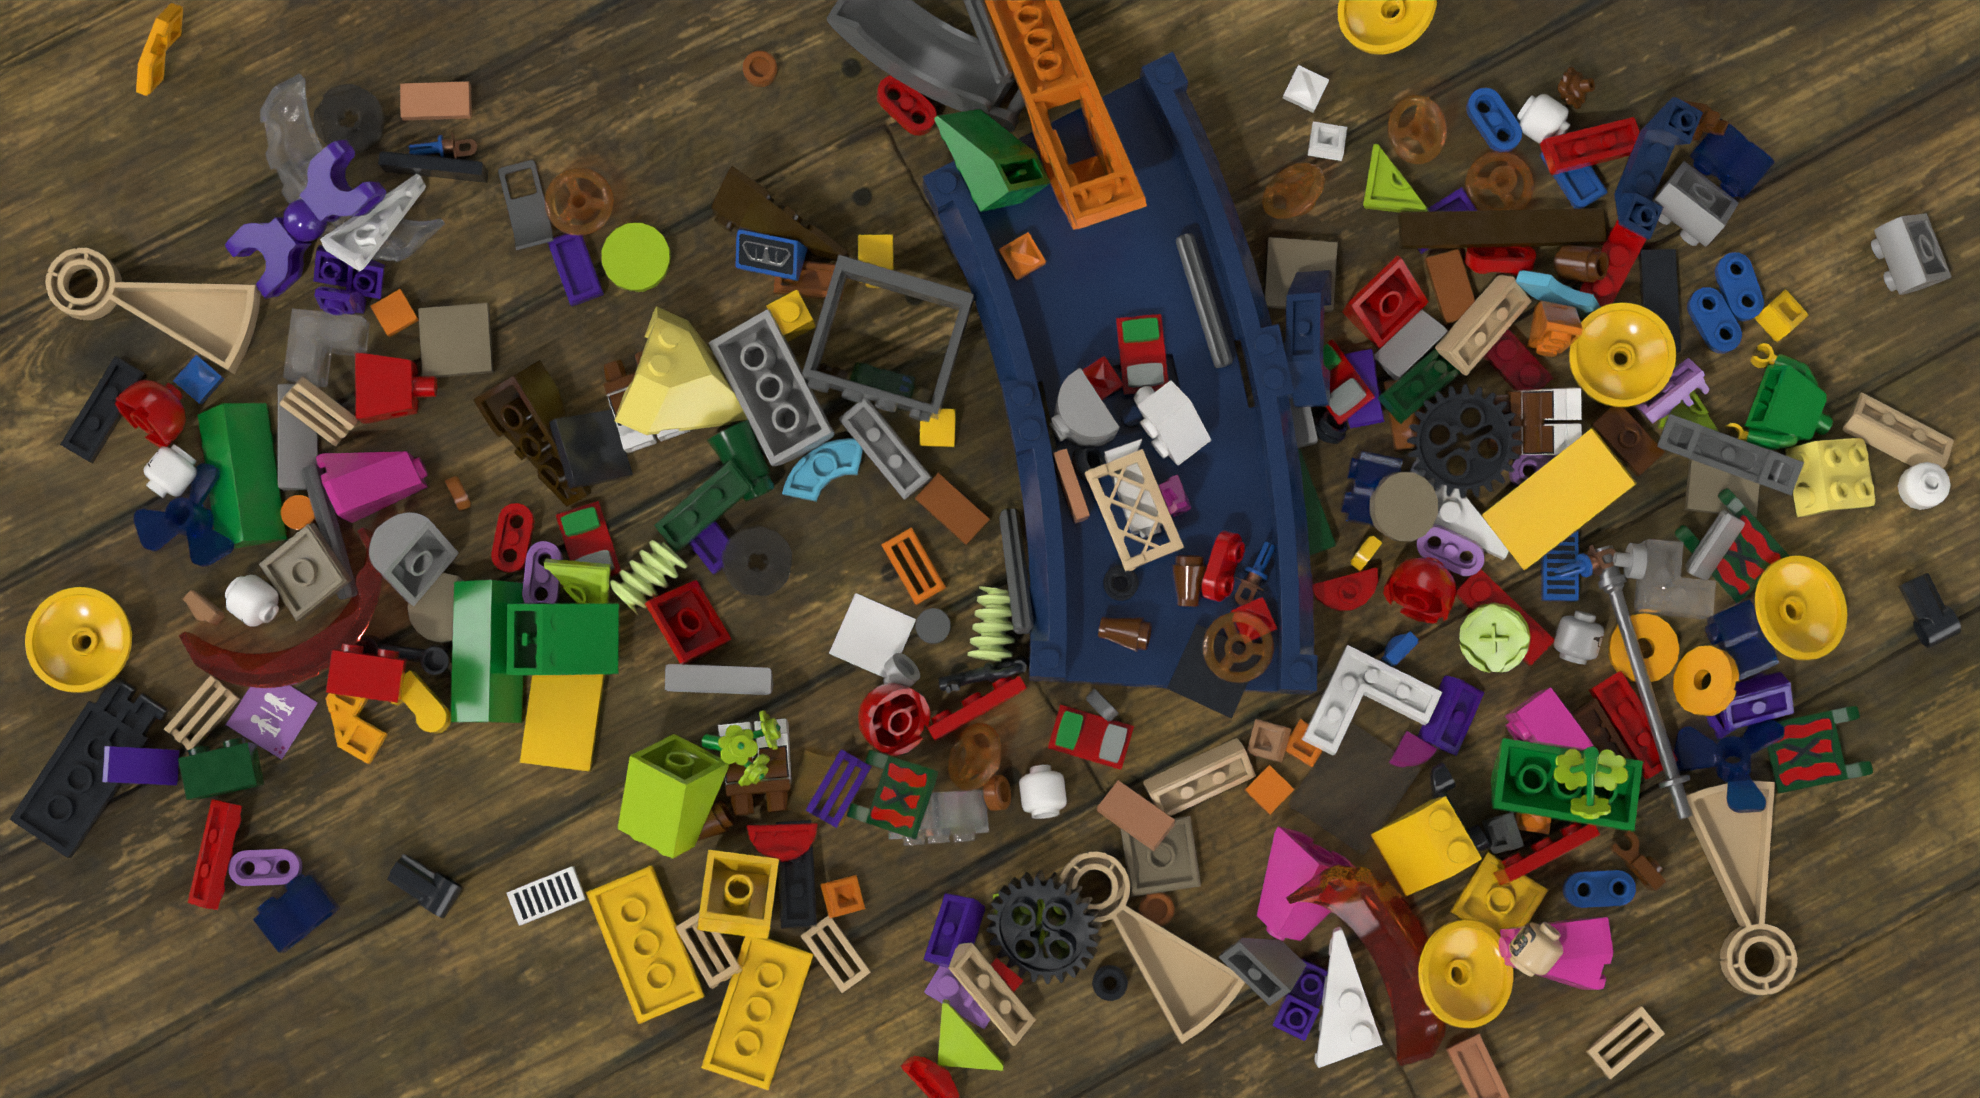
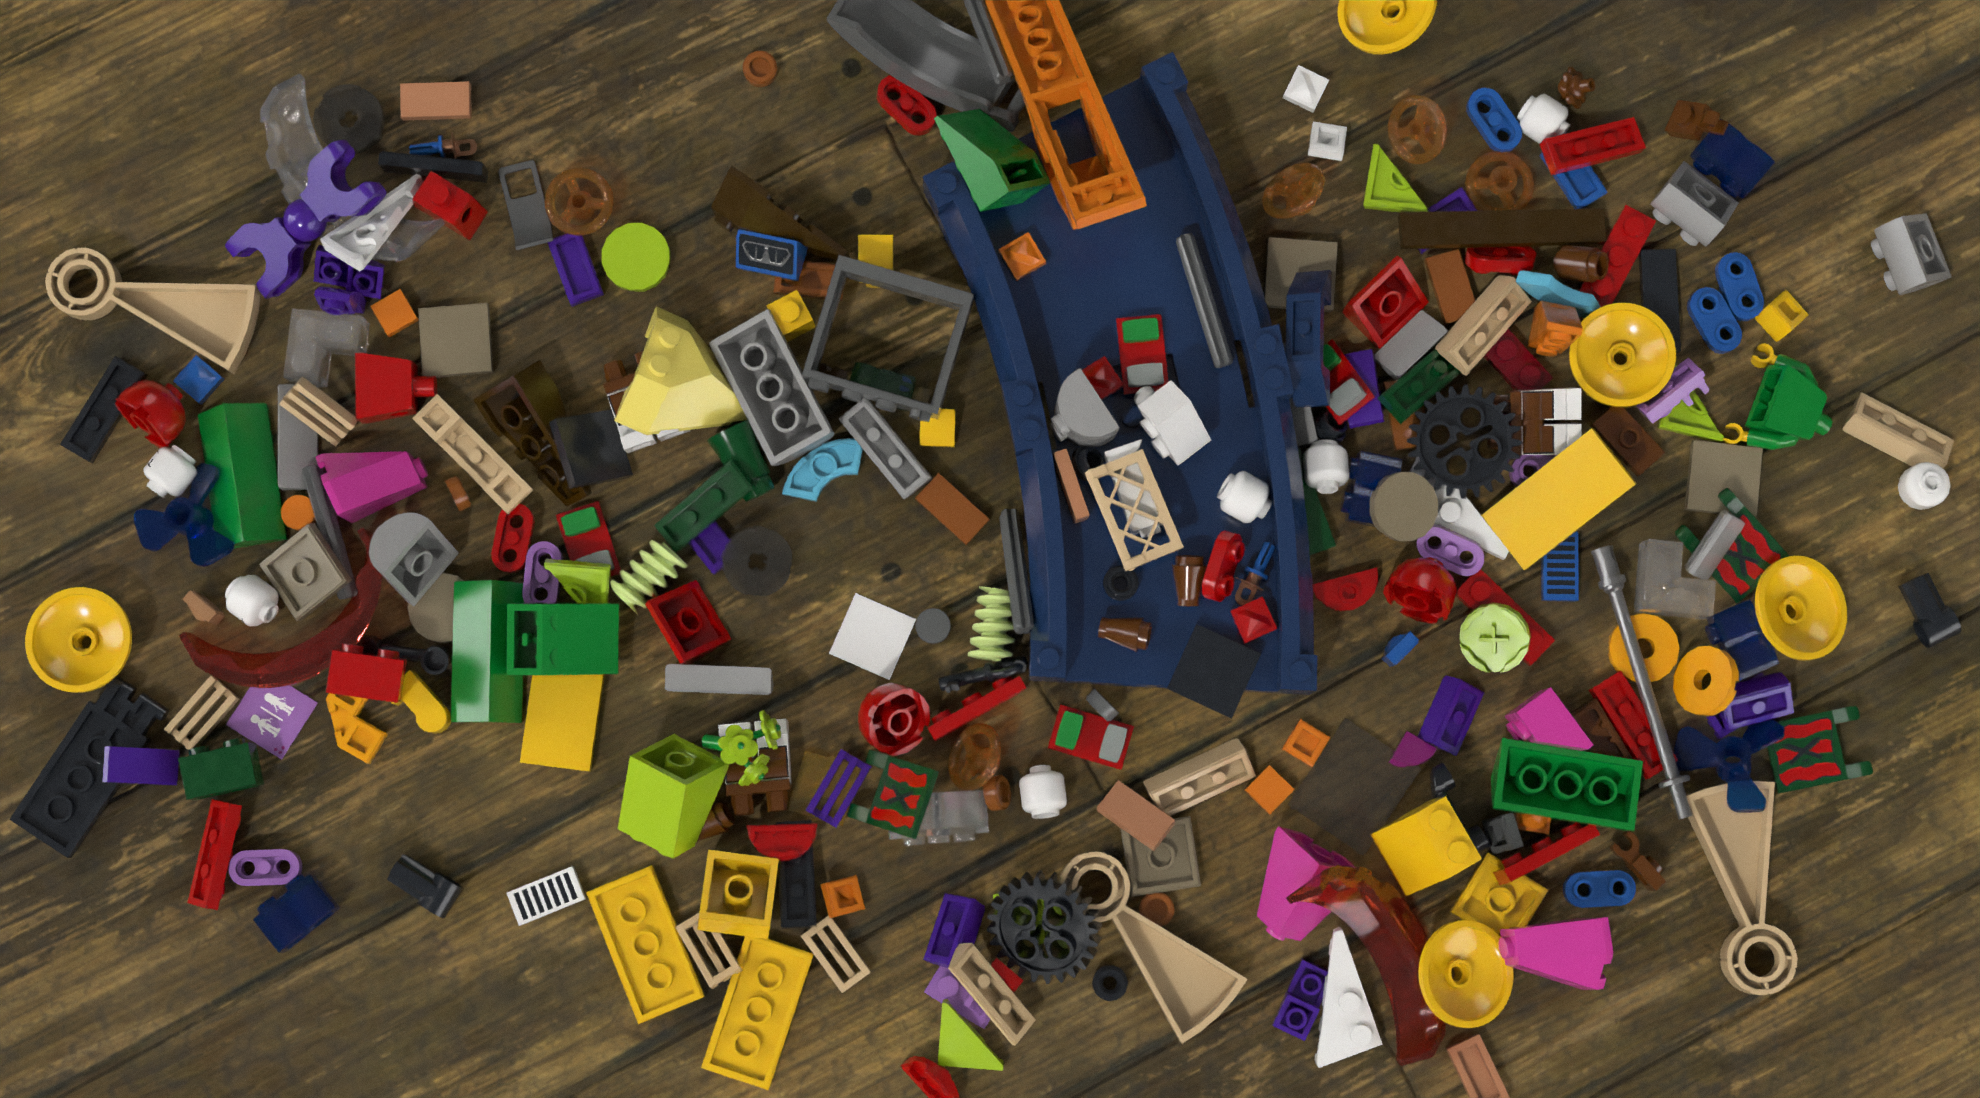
light orange tile [136,3,183,96] -> none
orange tile [881,527,946,606] -> none
light grey tile [883,653,920,687] -> none
magenta slope [1159,474,1191,517] -> none
clear orange piece [1203,611,1274,683] -> none
dark grey slope [1219,938,1307,1006] -> none
medium nougat tile [1246,719,1291,763] -> none
white plate [1302,645,1442,755] -> none
yellow tile [1350,536,1382,571] -> none
tan head [1509,922,1563,977] -> none
piece [1554,545,1616,580] -> none
light grey head [1554,610,1604,665] -> none
lime plant [1554,747,1628,819] -> none
tan tile [1585,1006,1665,1079] -> none
light grey tile [1613,543,1647,579] -> none
dark blue slope [1614,97,1703,239] -> none
dark grey slope [1657,414,1804,495] -> none
light yellow bracket [1785,438,1875,517] -> none
none -> red torso [412,171,488,241]
none -> tan slope [412,394,533,514]
none -> white head [1217,471,1272,523]
none -> white head [1303,439,1349,494]

